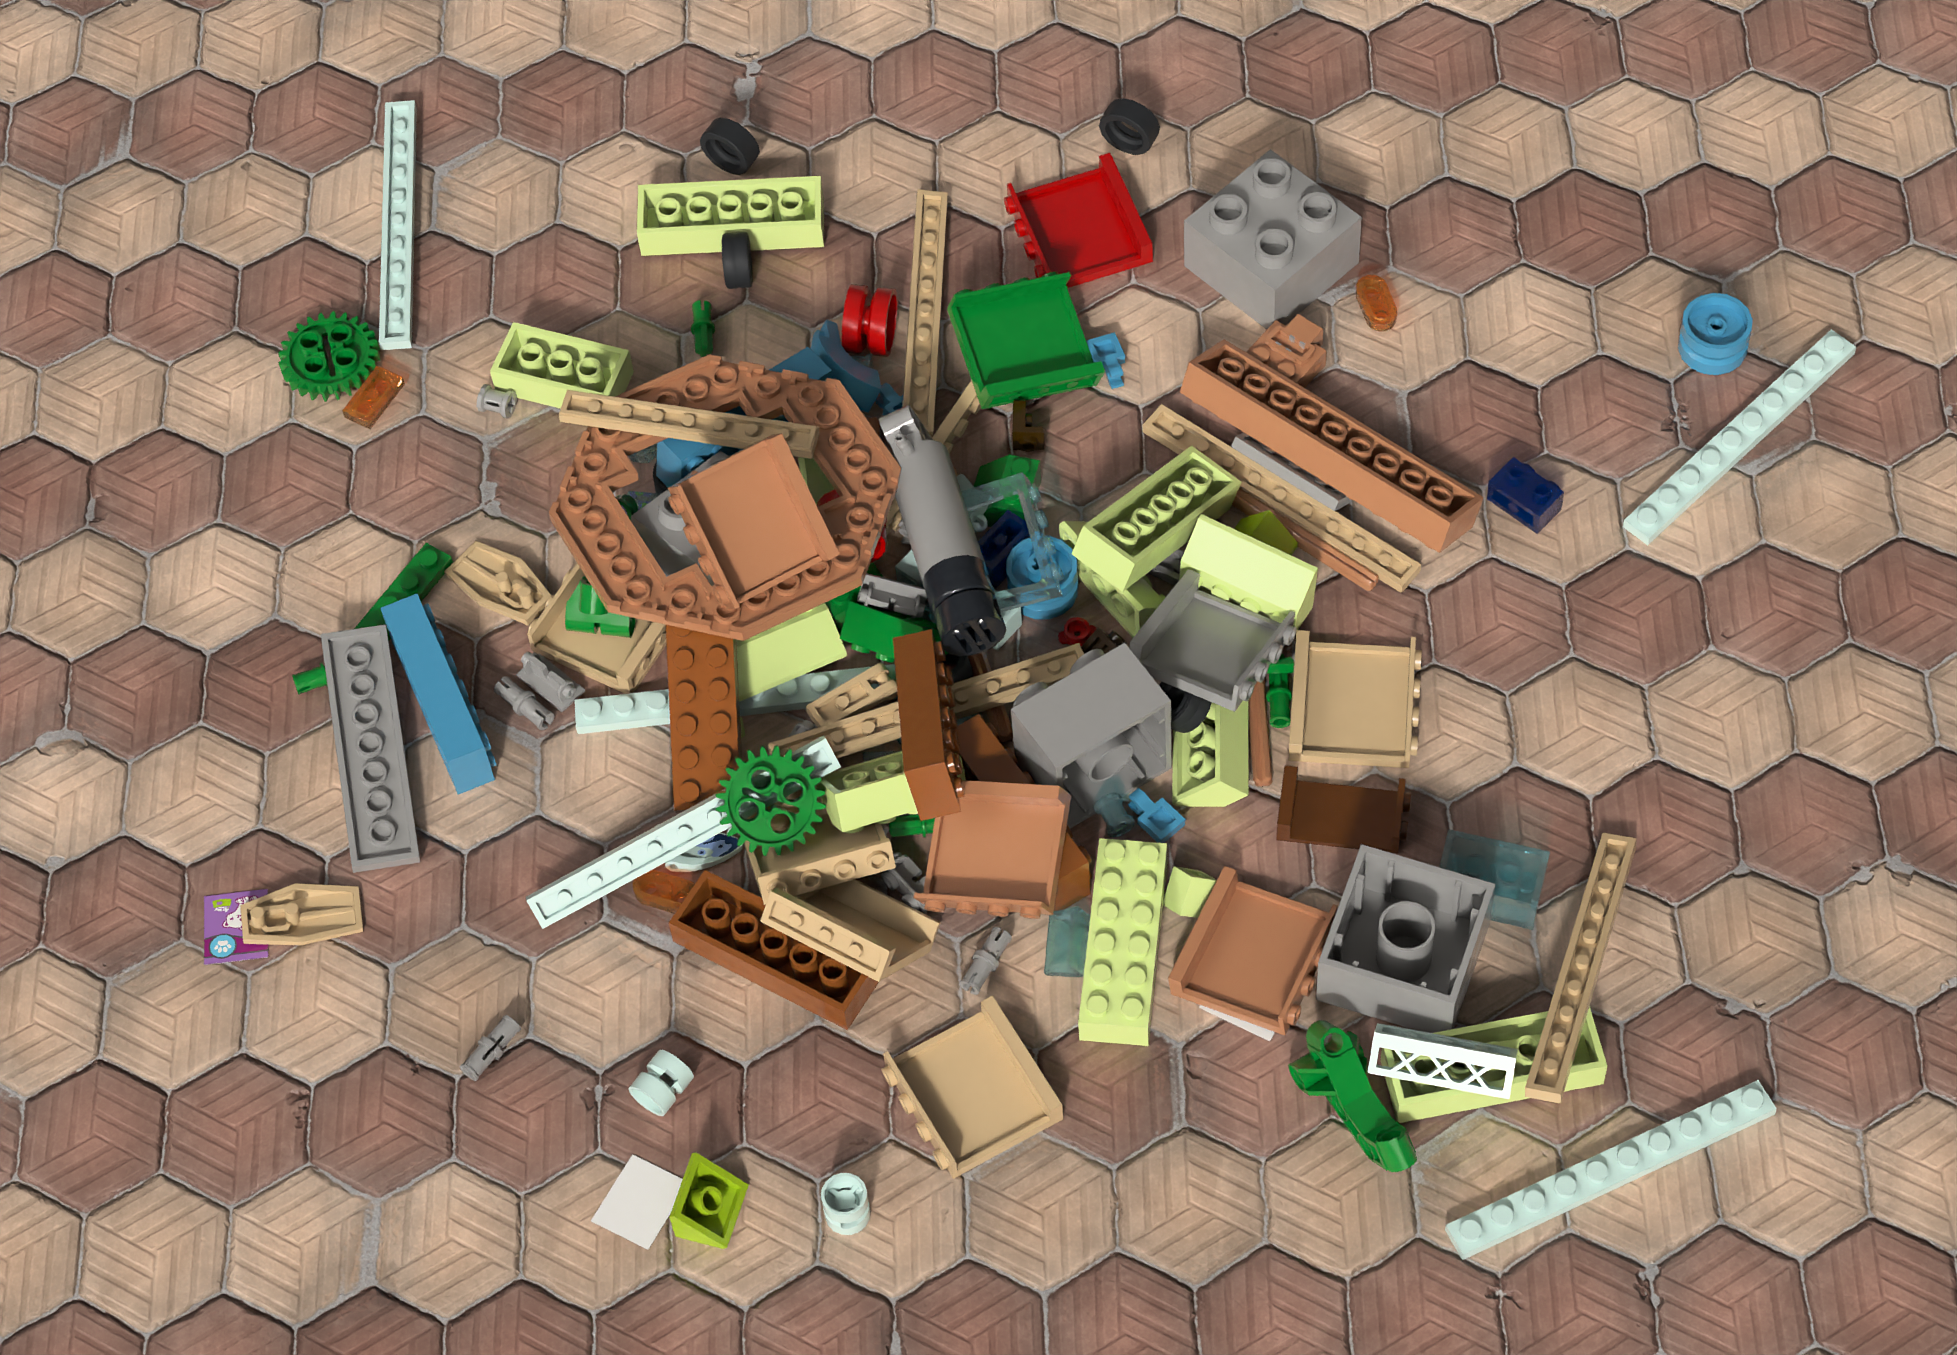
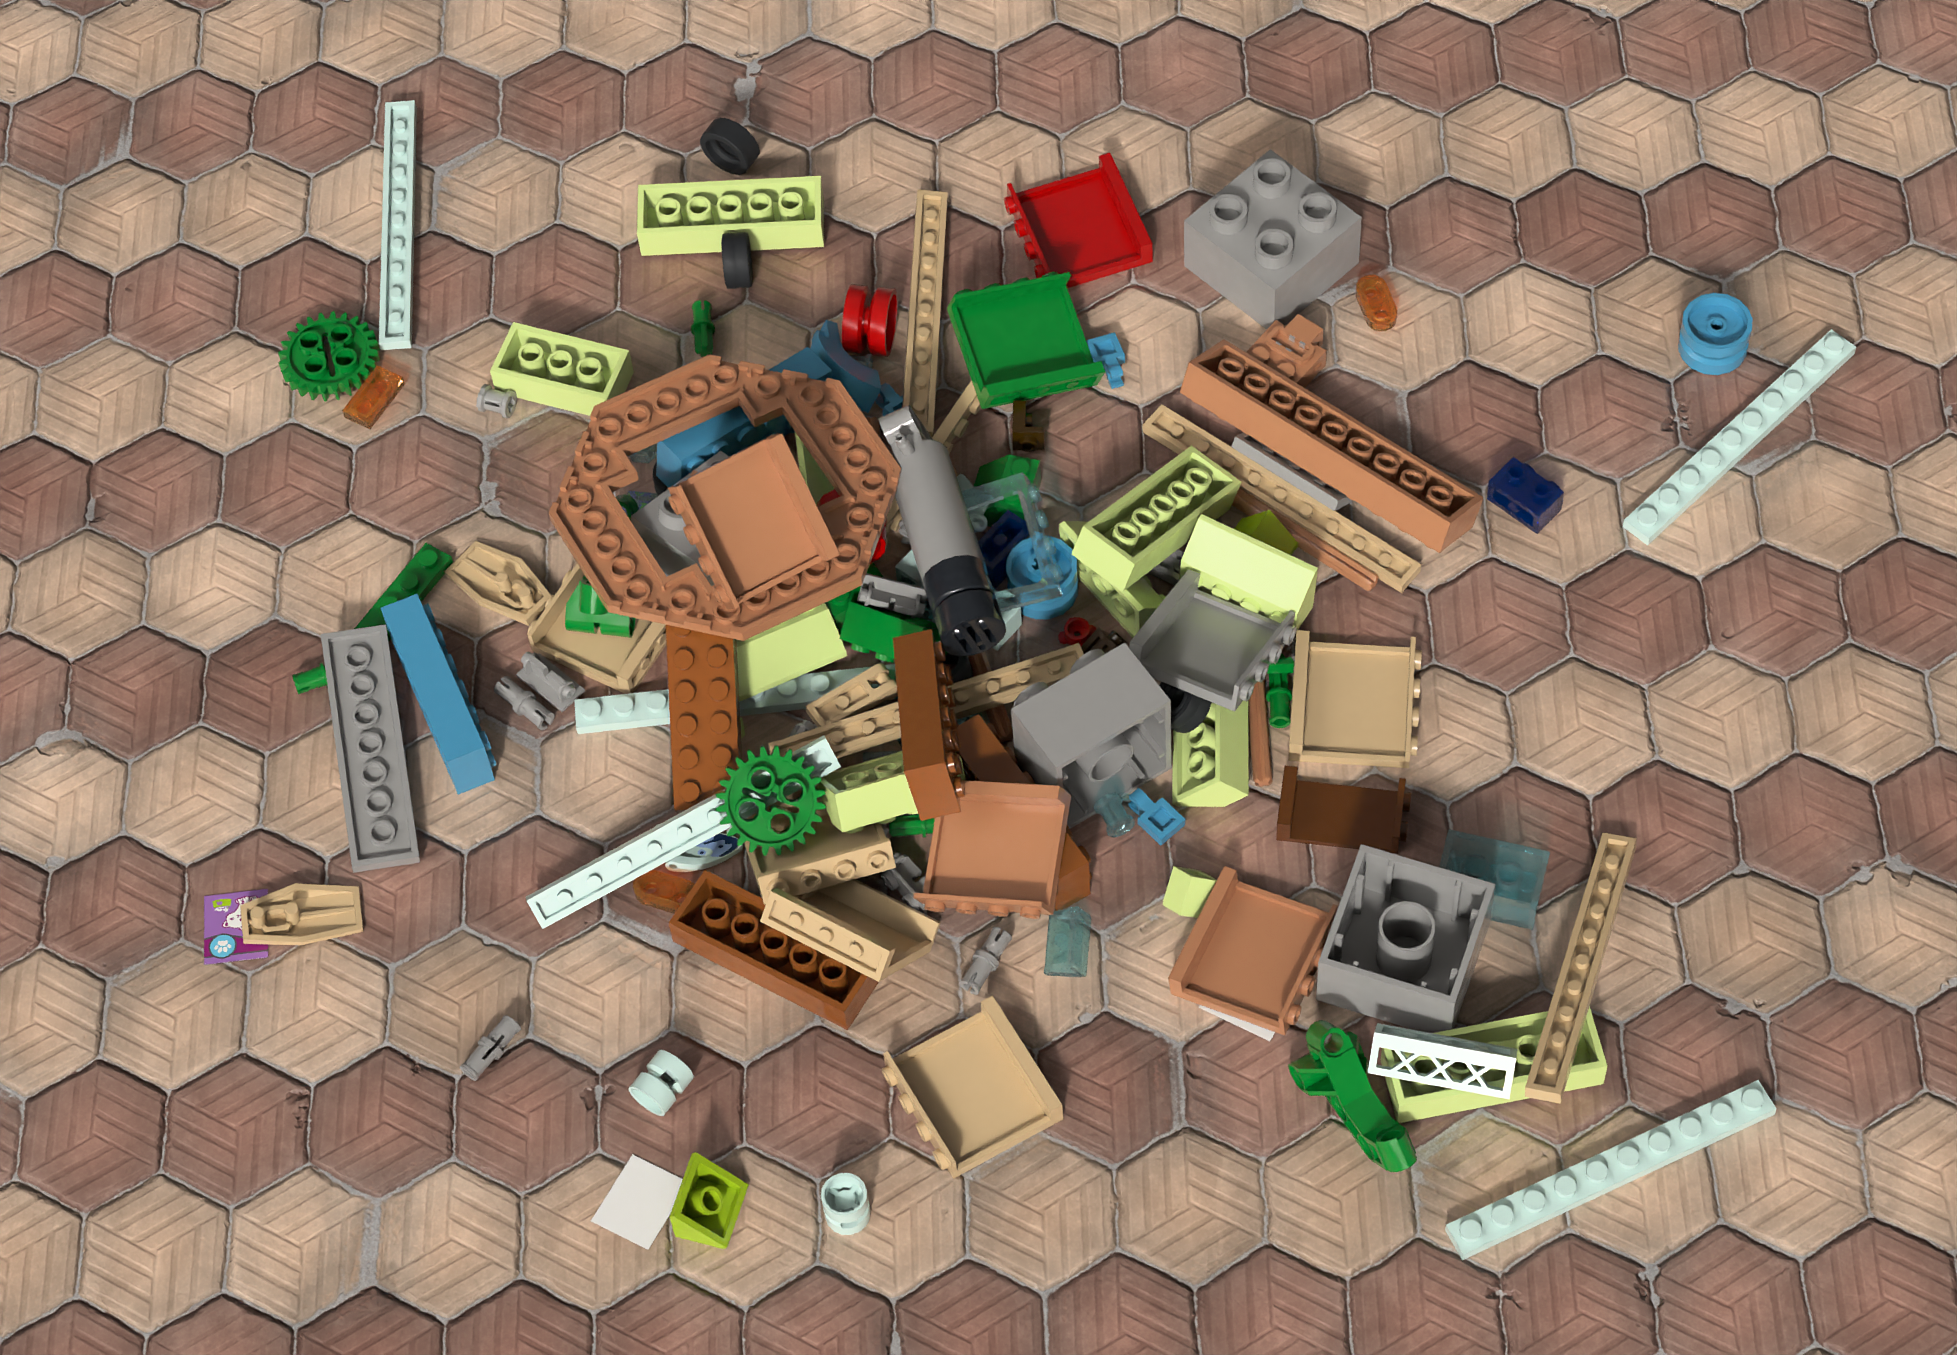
tan tile [559,390,820,459] -> none
yellowish green brick [1078,838,1167,1046] -> none
black tyre [1099,98,1160,155] -> none

